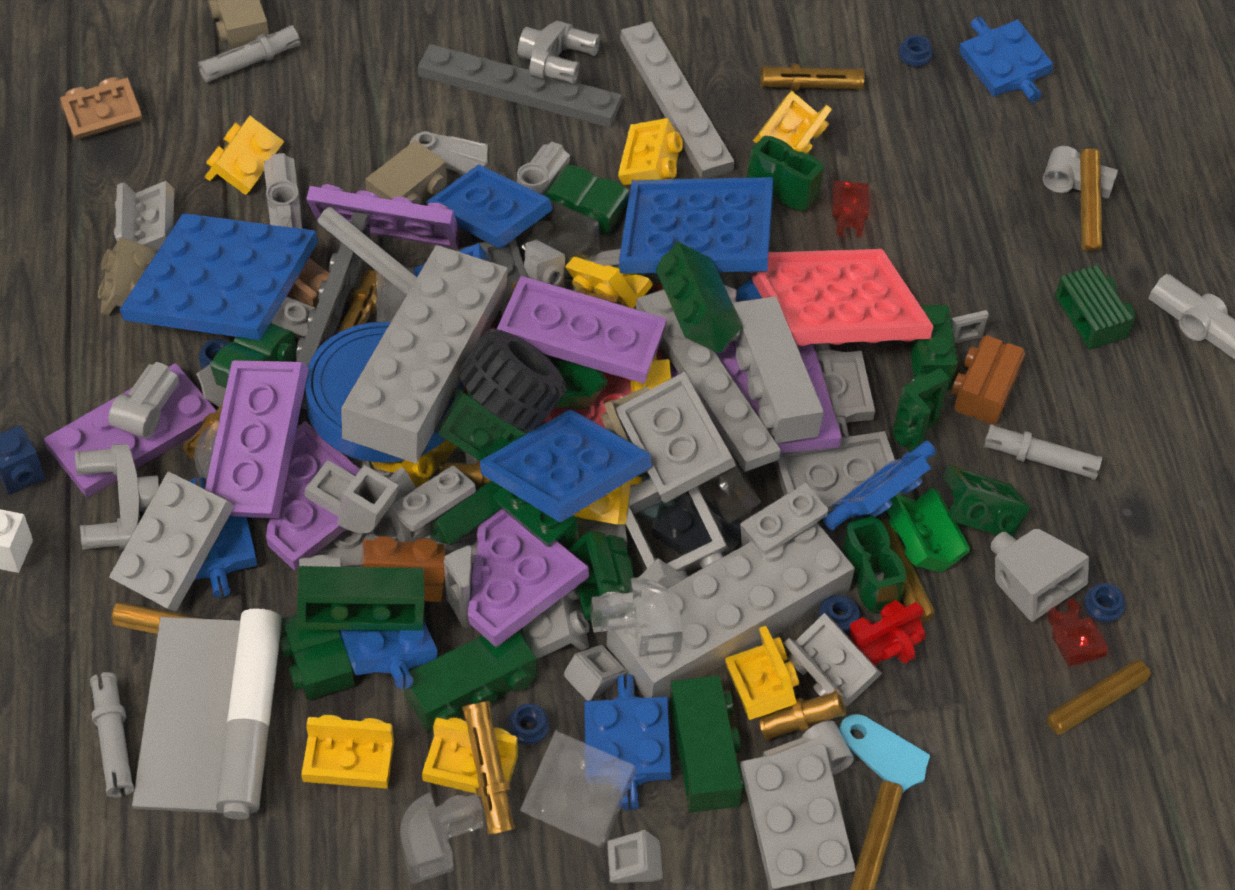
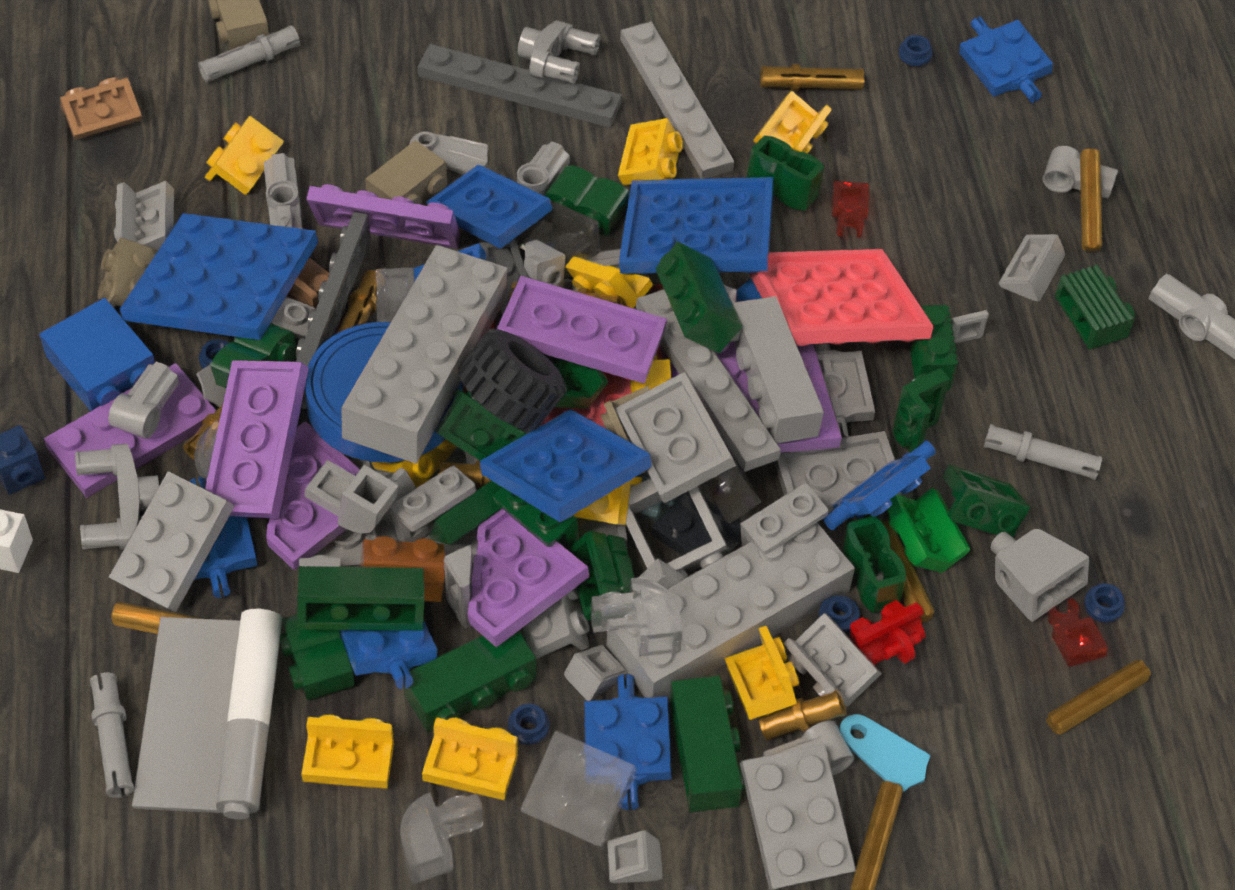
light grey axle [318,207,417,295] -> none
pearl gold pin [462,701,515,835] -> none
dark orange brick [951,335,1025,425] -> none
none -> blue brick [39,298,155,411]
none -> light grey slope [999,234,1065,301]

